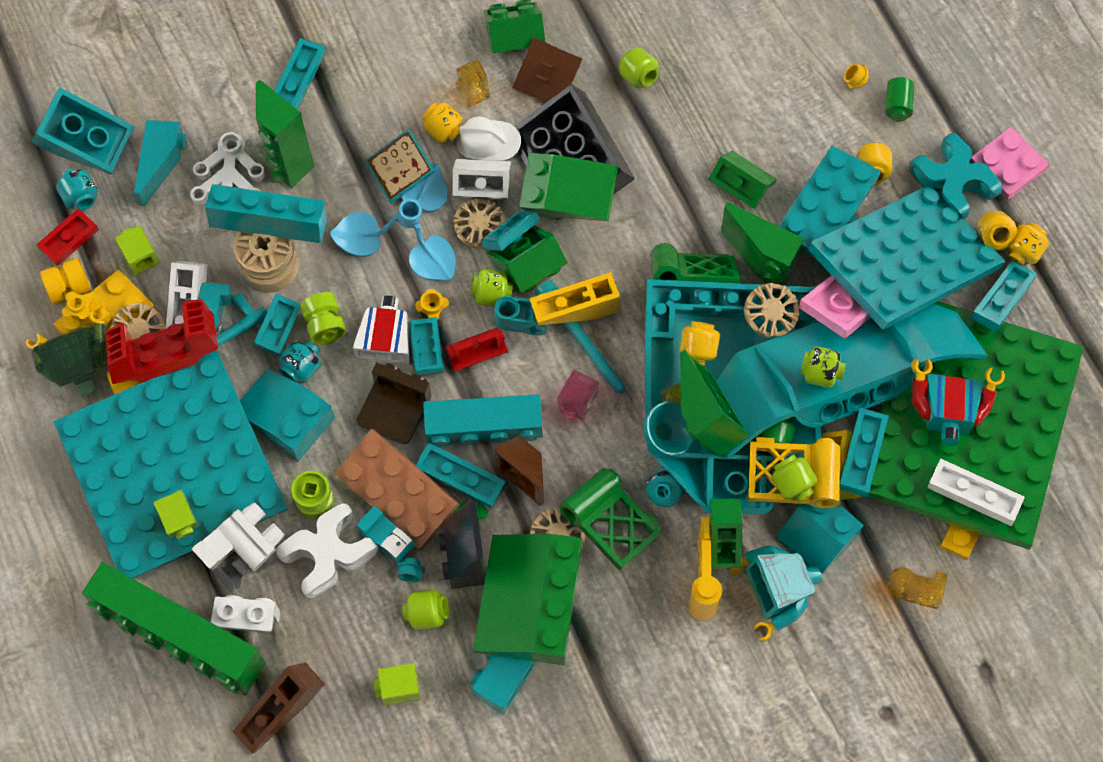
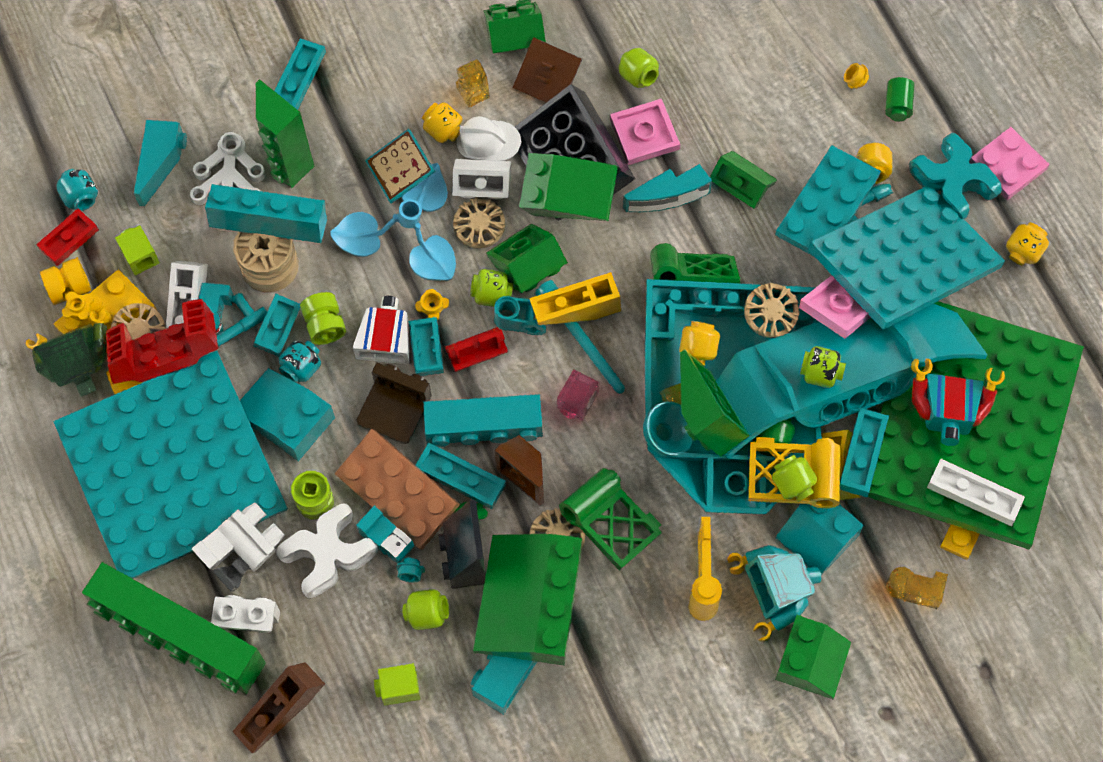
teal slope [31,87,135,174] -> none
lime brick [153,490,198,540] -> none
teal plate [481,211,540,251] -> none
teal head [646,466,685,507] -> none
green brick [710,499,743,568] -> none
green slope [721,202,804,286] -> none
teal plate [971,261,1037,333] -> none
yellow head [977,210,1017,250] -> none
none -> bright pink plate [610,99,680,165]
none -> teal slope [623,164,712,212]
none -> green slope [775,614,851,700]
none -> teal piece [860,184,893,207]

